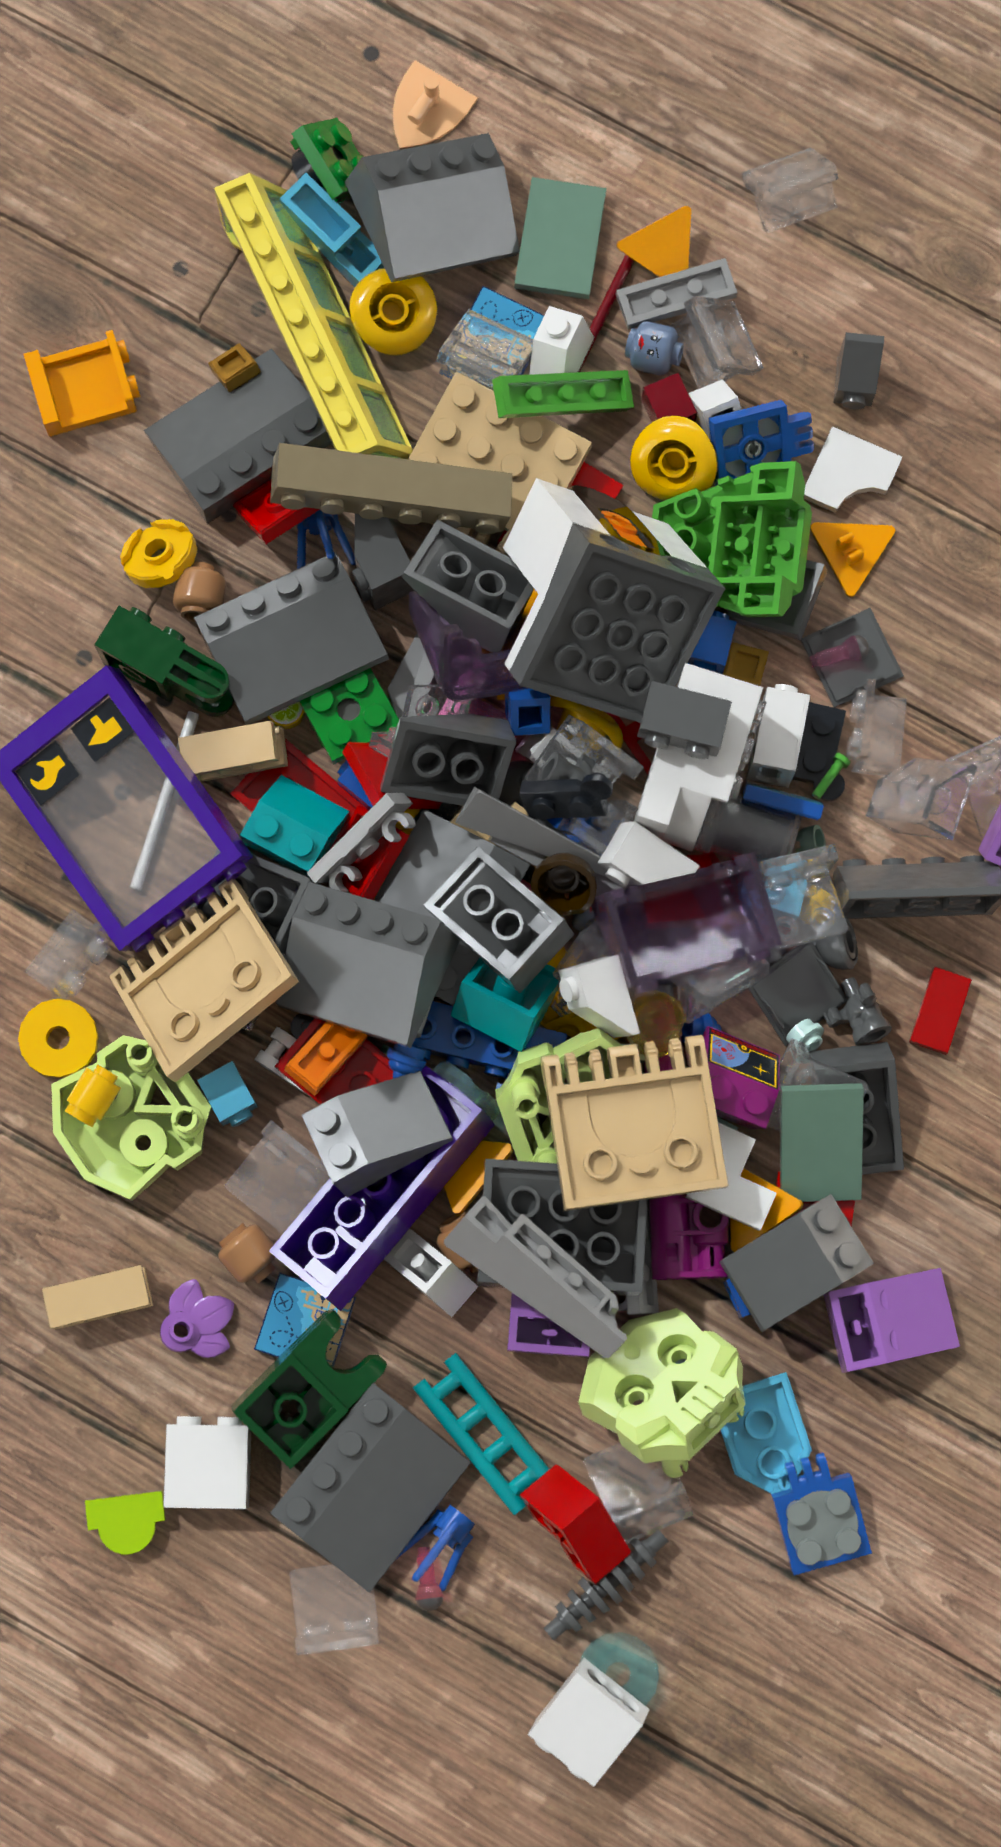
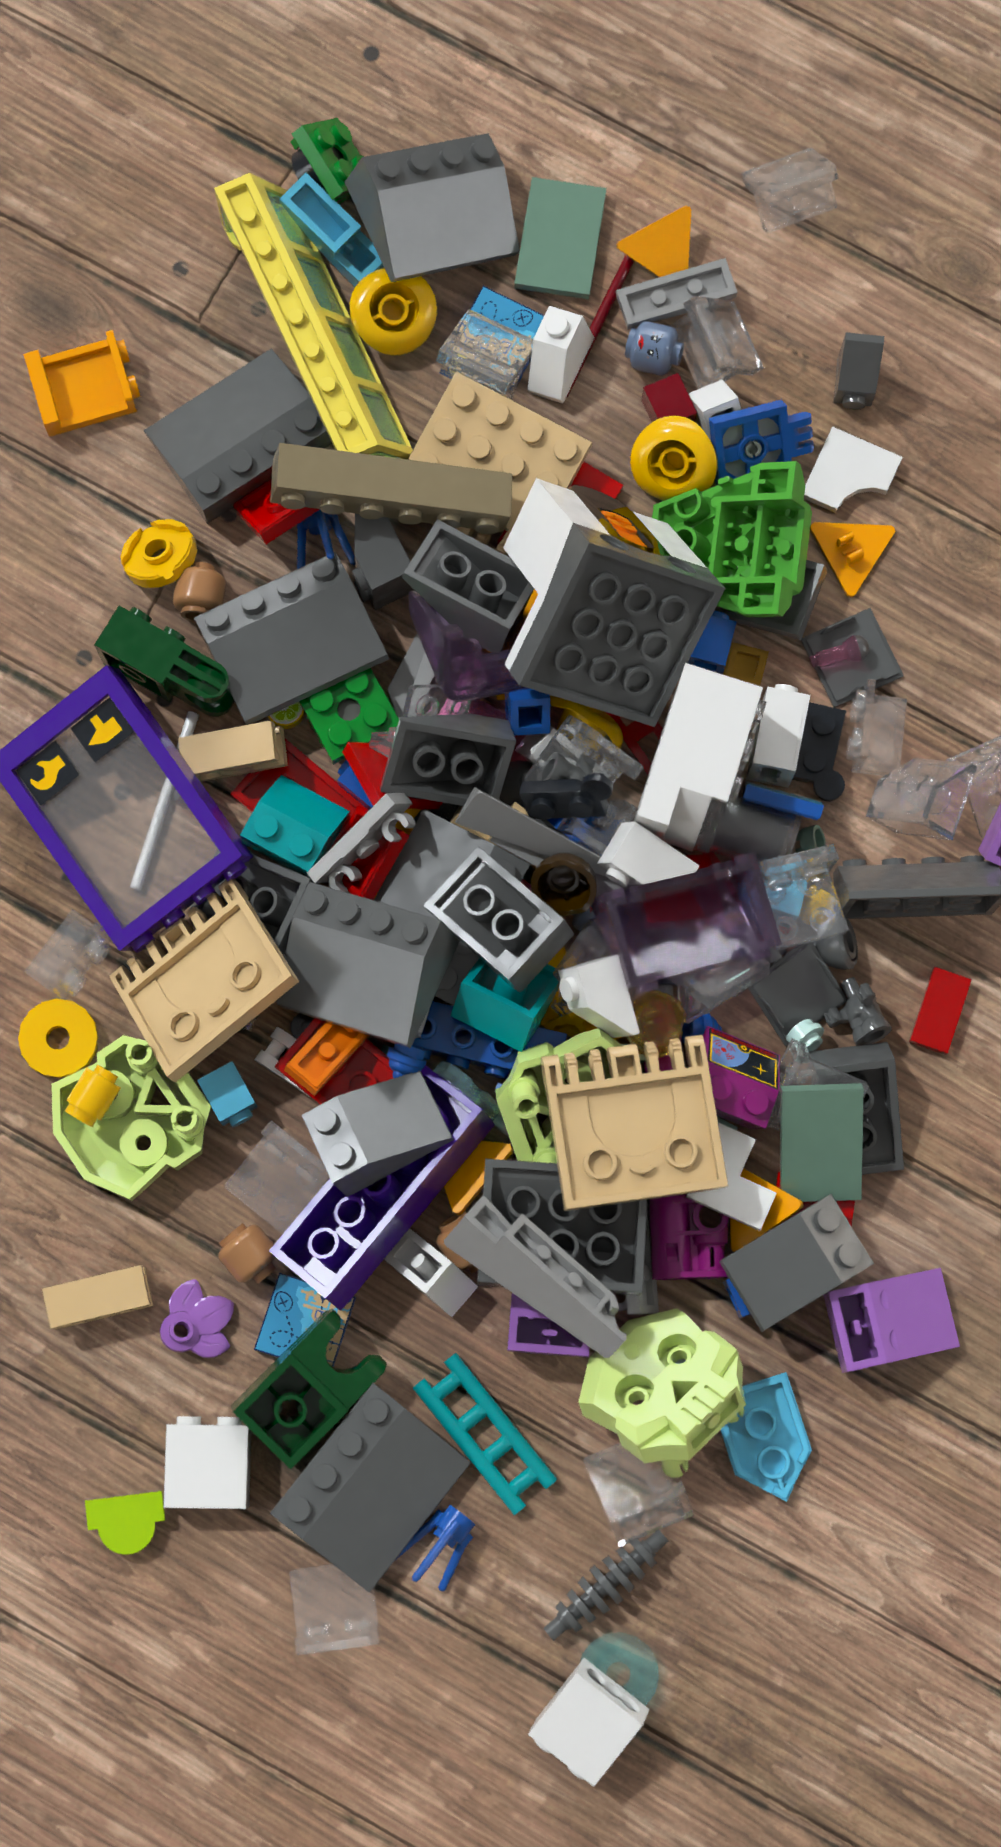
pearl gold tile [208,343,261,393] -> none
light nougat shield [393,60,478,149] -> none
clear pink piece [415,1547,444,1611] -> none
bright green plate [492,370,634,418] -> none
red panel [520,1465,631,1584] -> none
dark grey brick [637,681,732,759] -> none
piece [771,1452,872,1576] -> none
bright green piece [812,753,851,799] -> none

